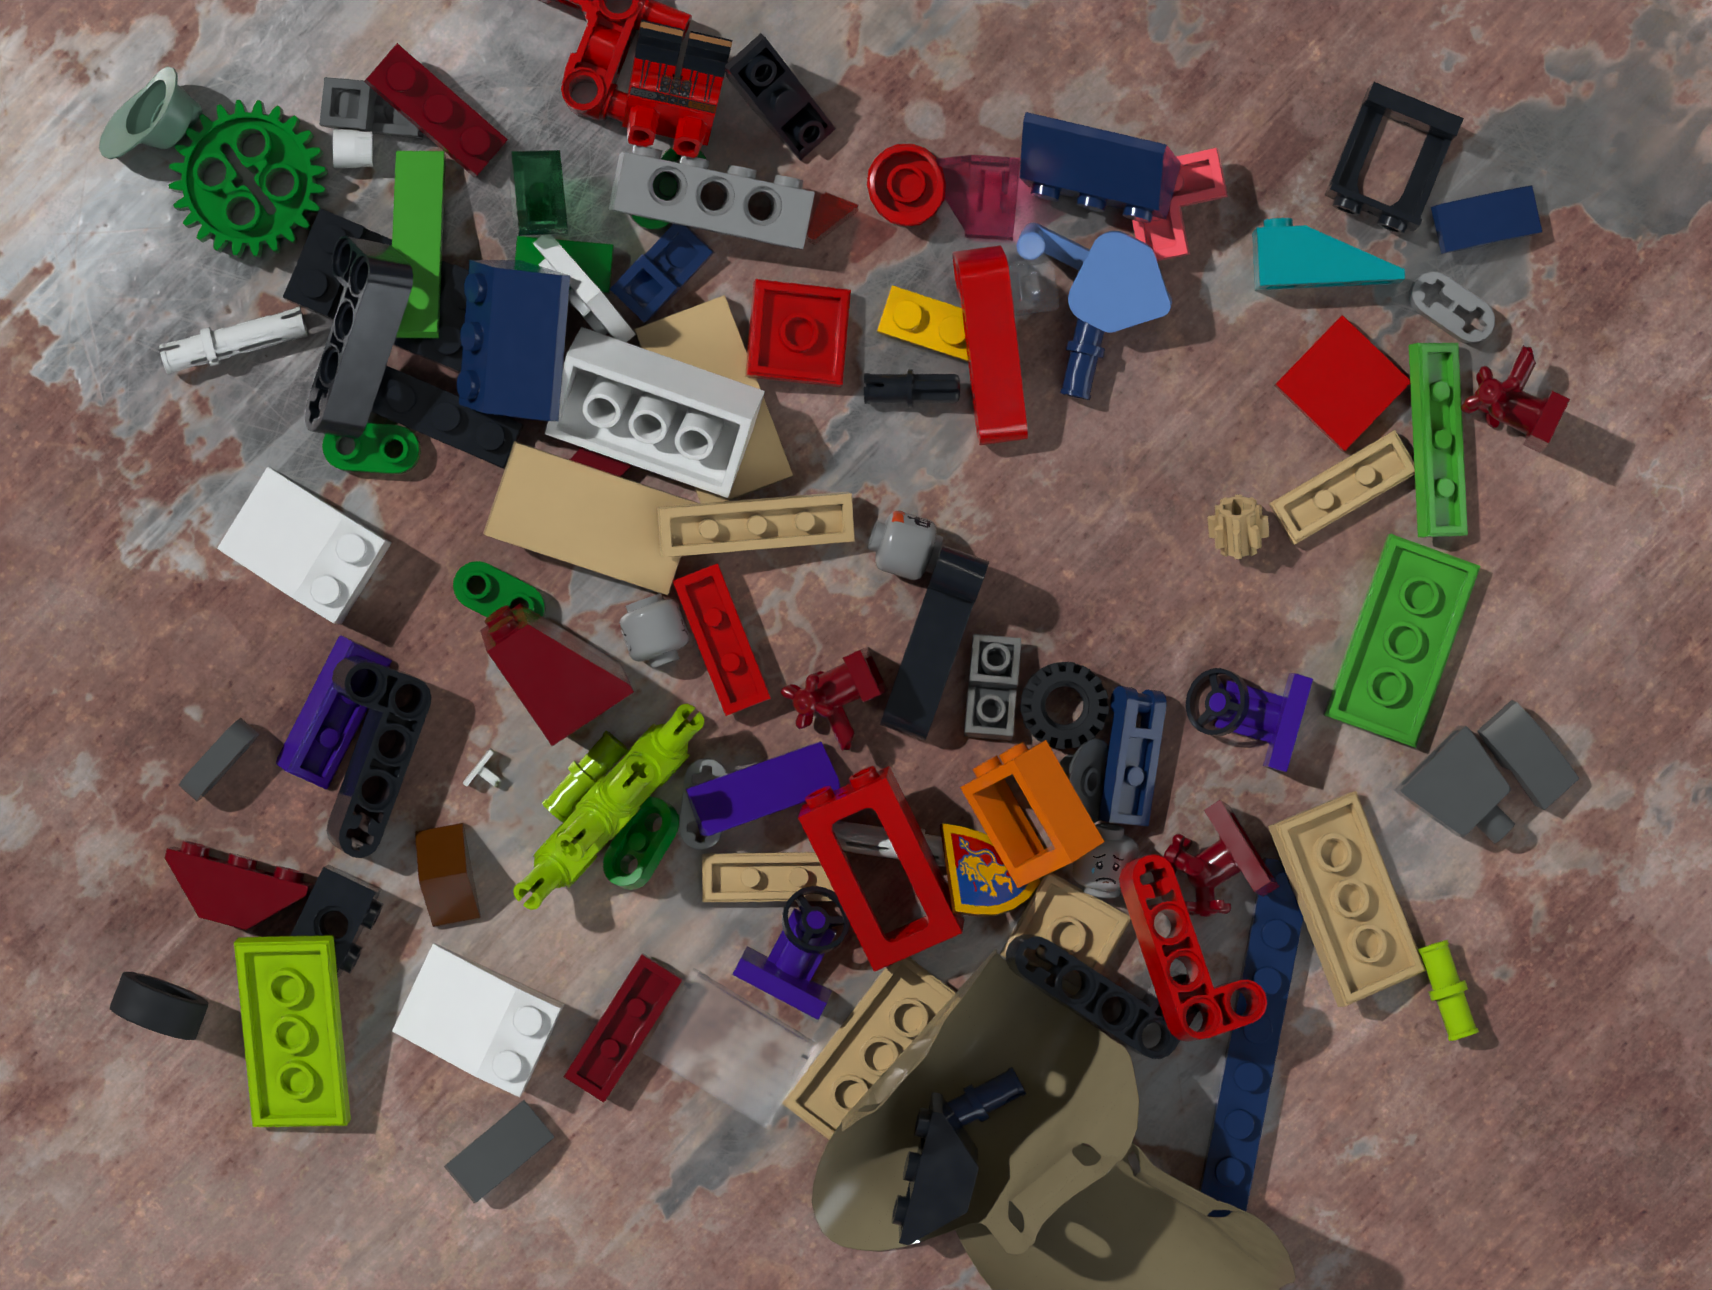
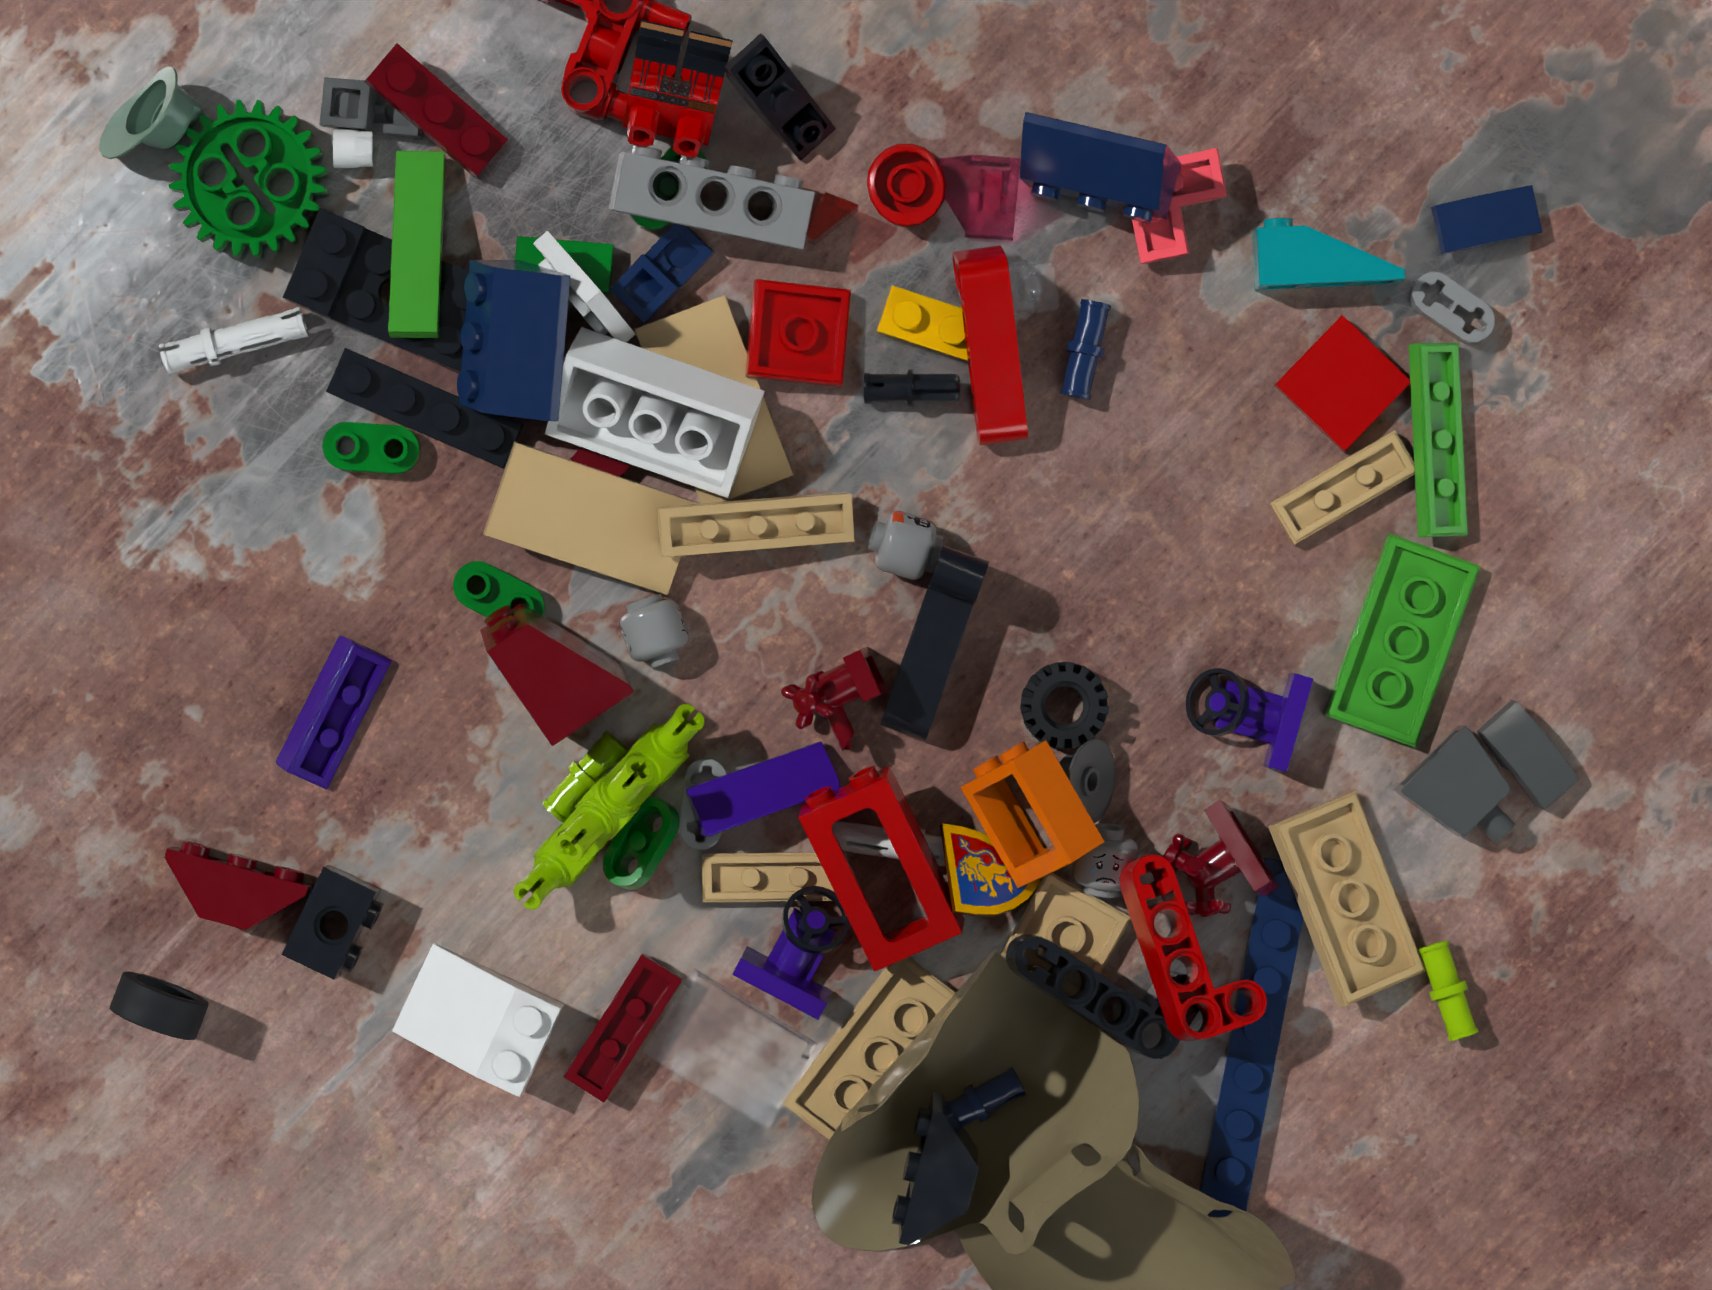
dark grey beam [179,718,259,802] -> none
white slope [217,467,391,625] -> none
lime tile [234,935,351,1127] -> none
black beam [305,235,413,439] -> none
black beam [326,656,432,858] -> none
reddish brown slope [415,823,481,927] -> none
dark grey slope [444,1100,554,1204] -> none
white piece [463,748,502,787] -> none
clear green slope [510,150,568,236] -> none
red plate [673,563,771,716] -> none
dark grey slope [964,634,1021,741] -> none
medium blue piece [1016,222,1172,333] -> none
dark blue plate [1098,686,1167,826] -> none
tan gear [1208,495,1269,559] -> none
black panel [1325,82,1464,234] -> none
dark red piece [1461,345,1570,453] -> none

